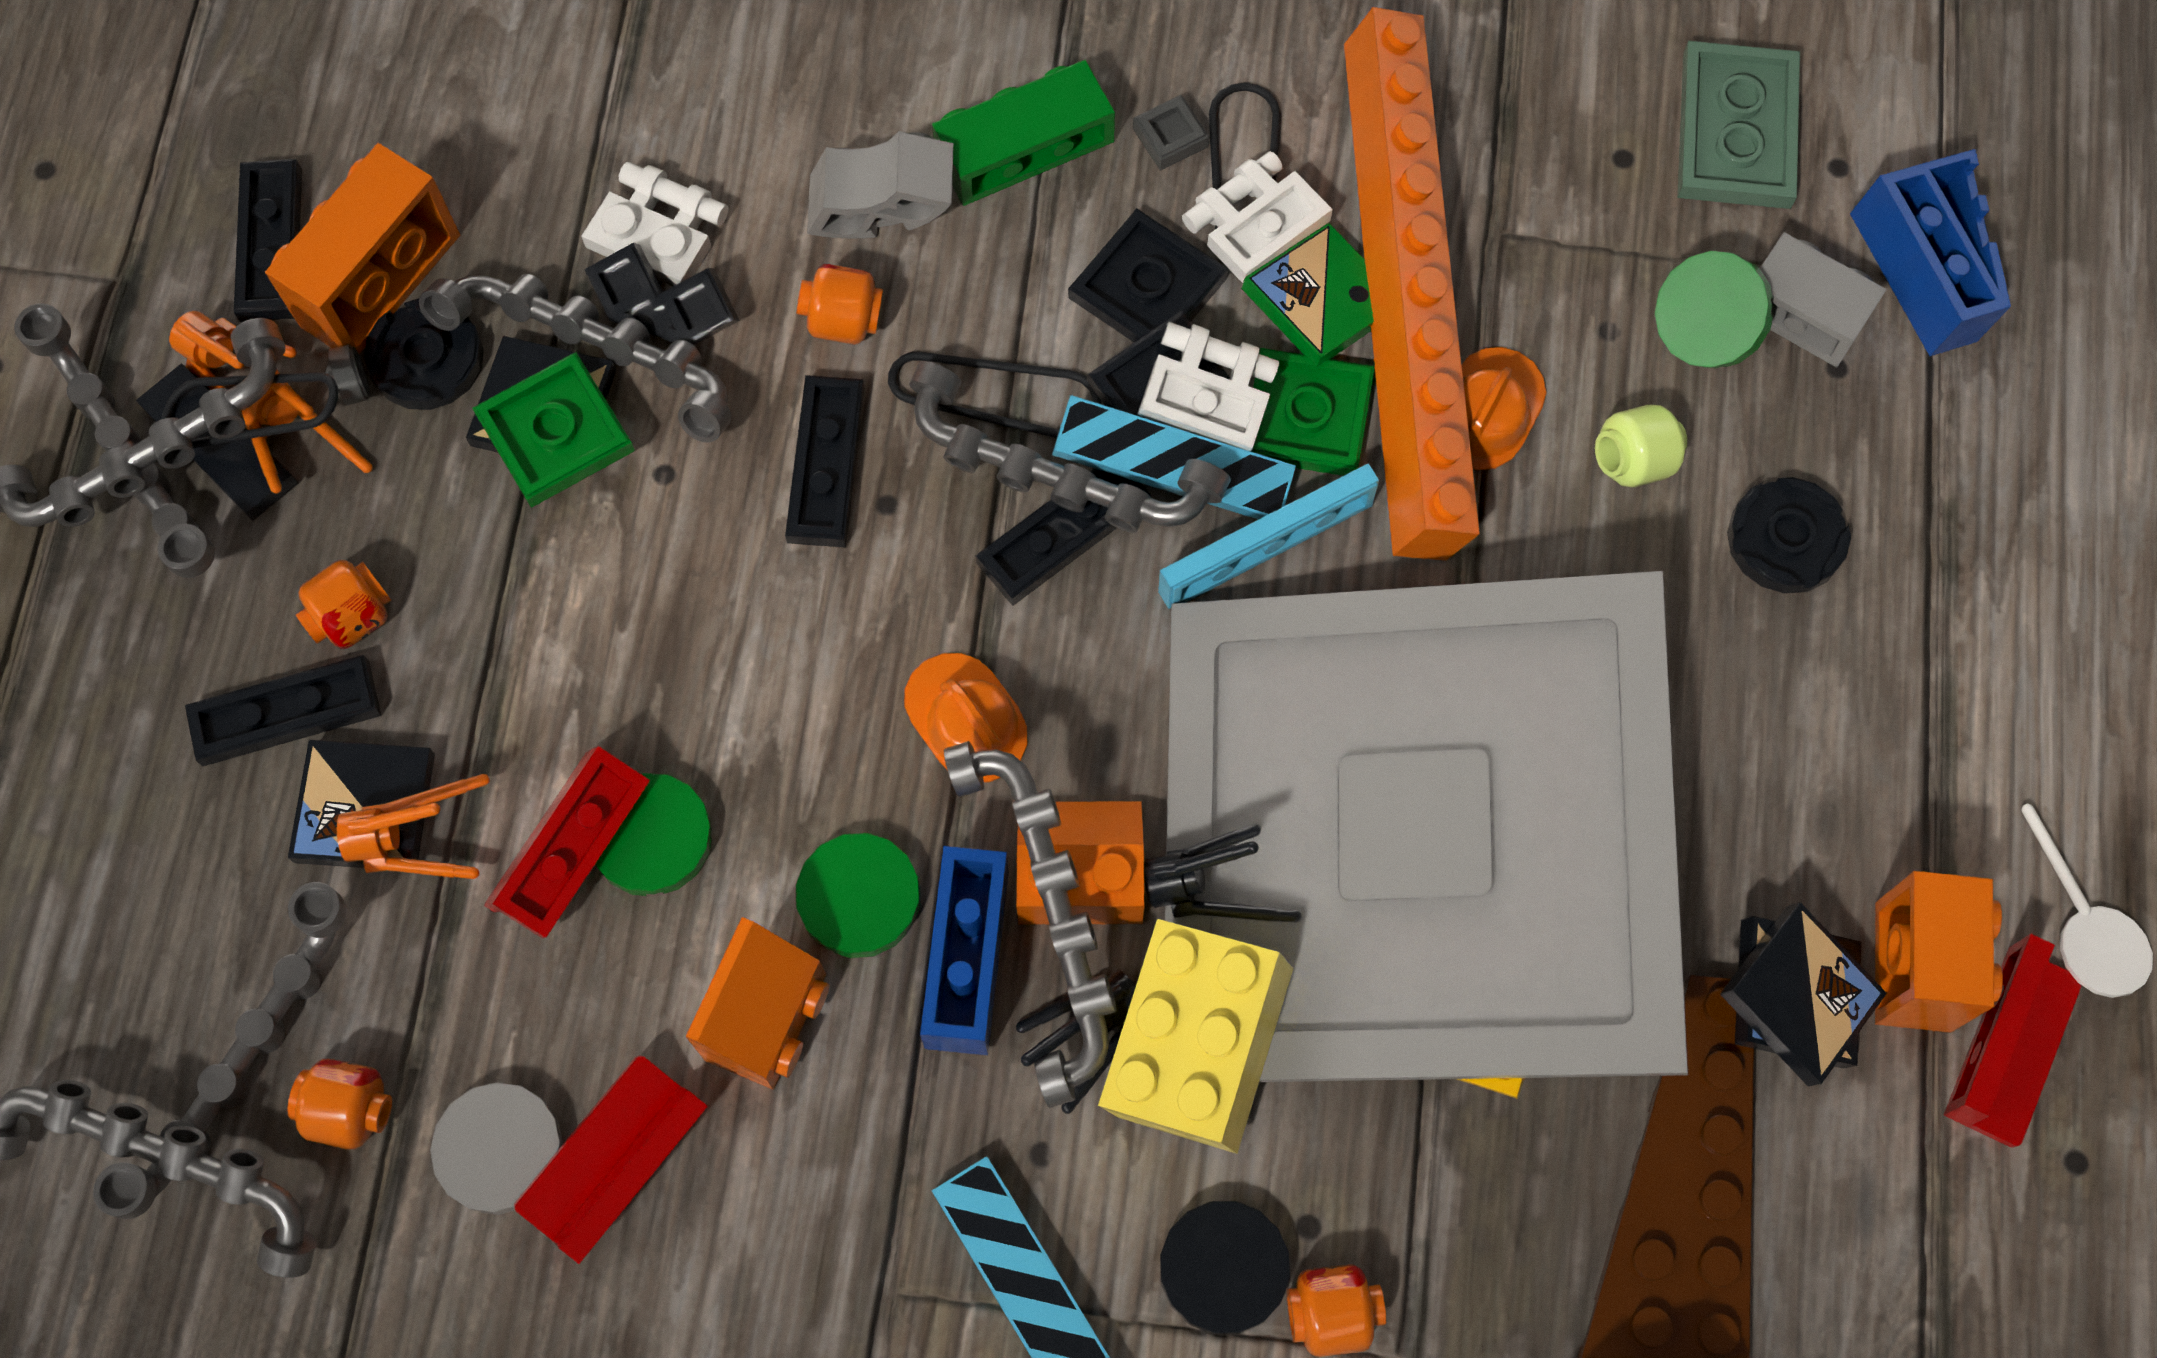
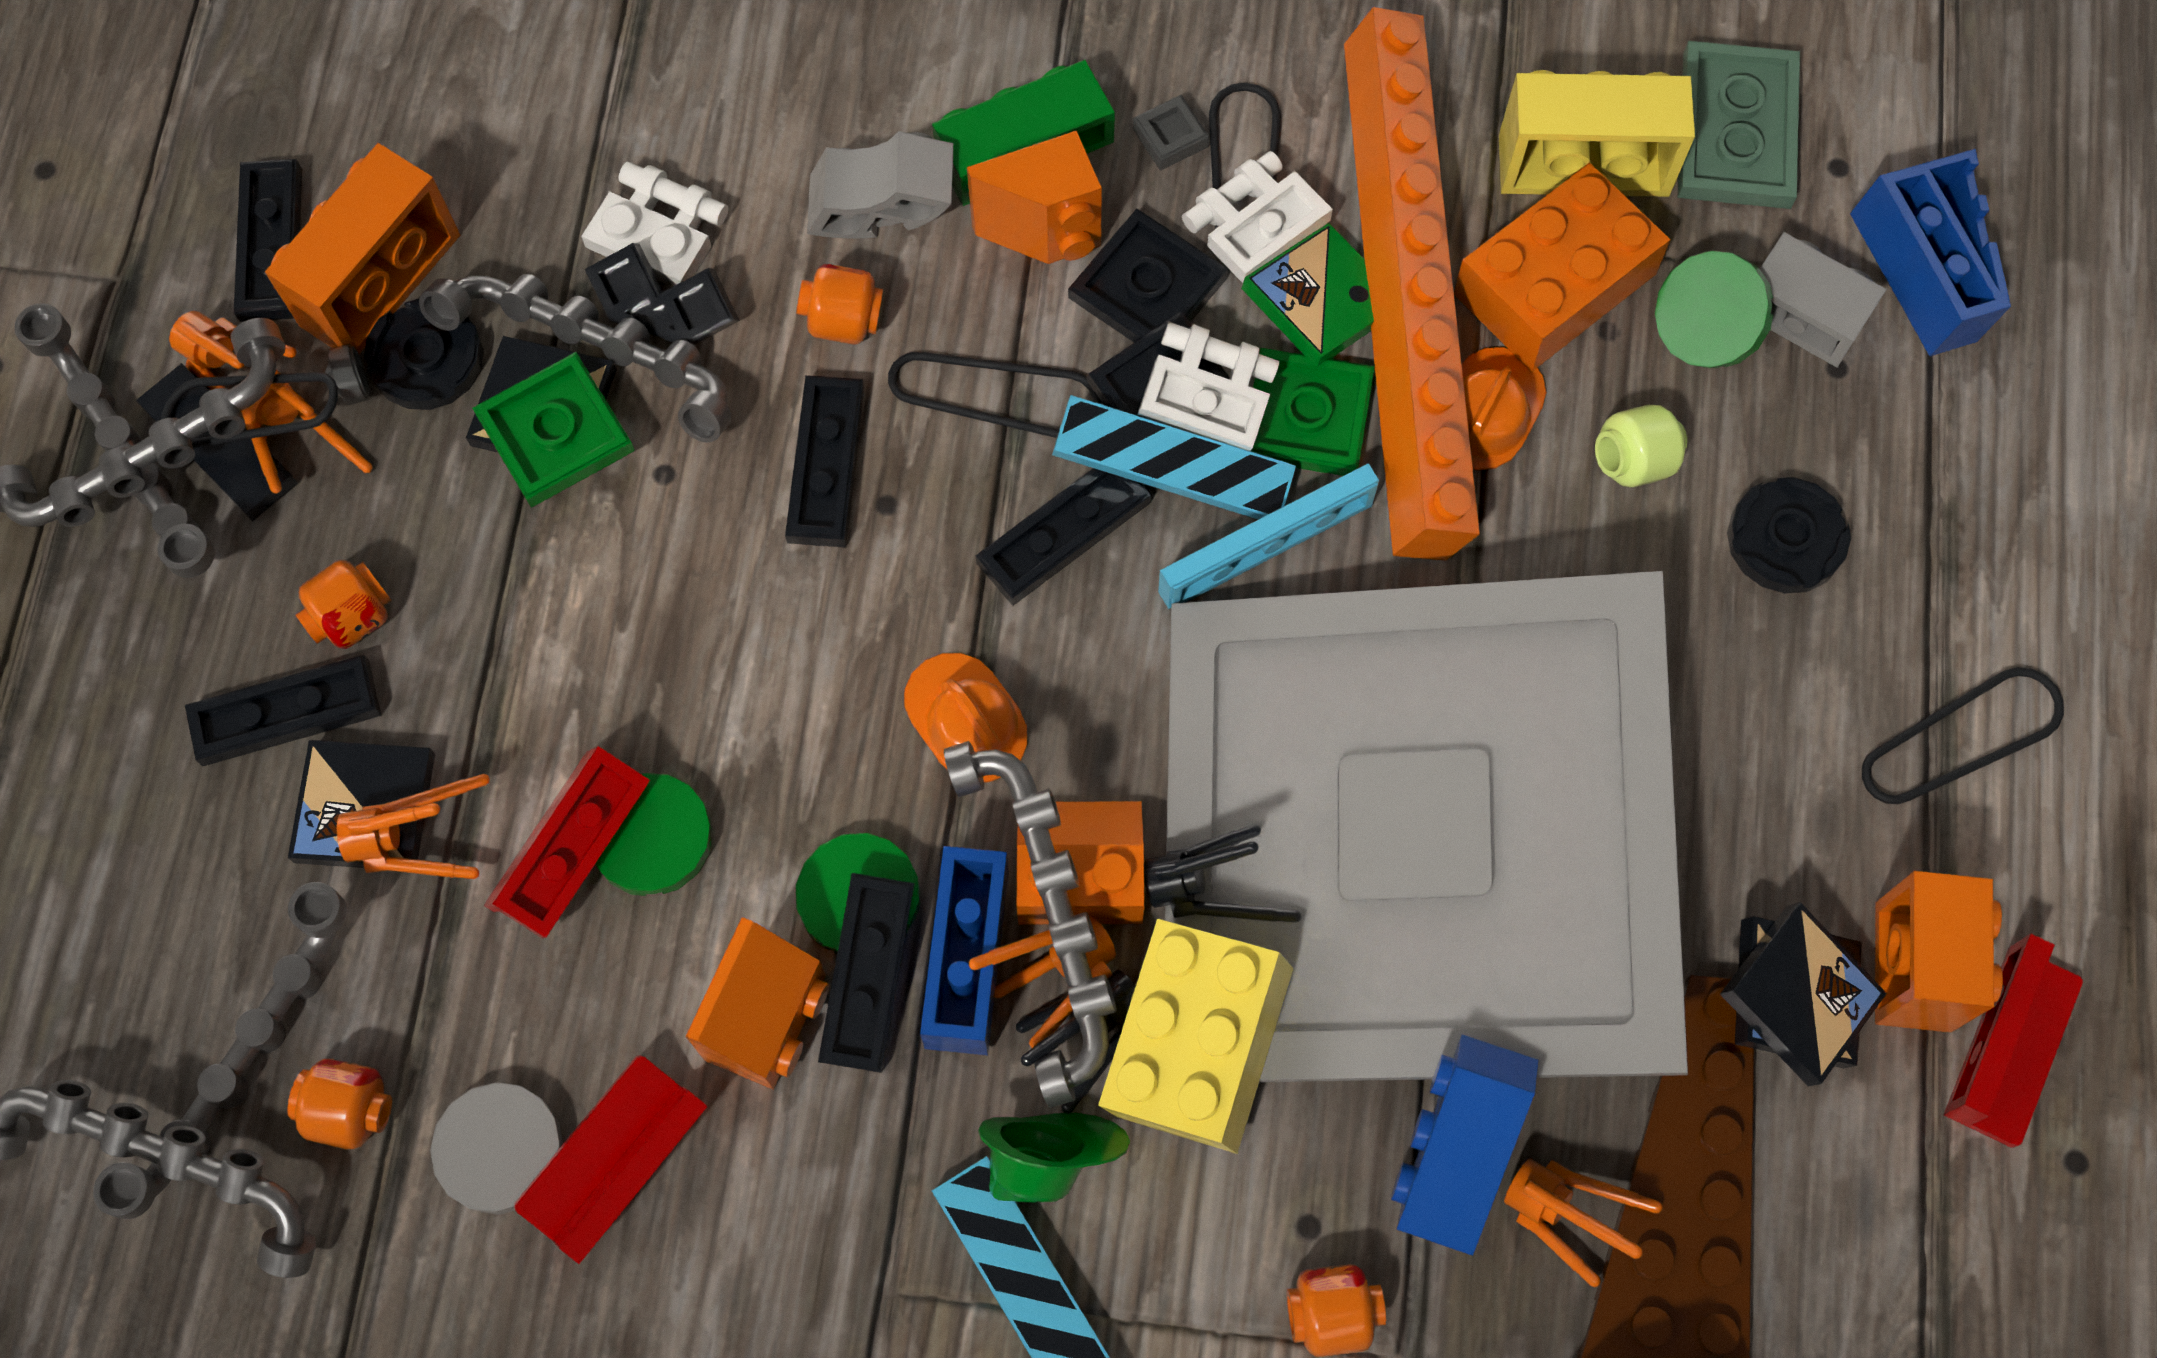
flat silver bar [909,361,1231,533] -> none
black tile [1160,1201,1290,1335] -> none
white piece [2021,804,2153,998] -> none
none -> black tile [818,873,915,1073]
none -> orange slope [967,131,1102,264]
none -> orange plant [968,916,1116,1048]
none -> green piece [978,1112,1130,1203]
none -> blue brick [1391,1034,1538,1256]
none -> orange brick [1454,162,1671,372]
none -> light yellow brick [1499,70,1695,197]
none -> orange plant [1504,1158,1662,1287]
none -> black piece [1862,667,2064,805]

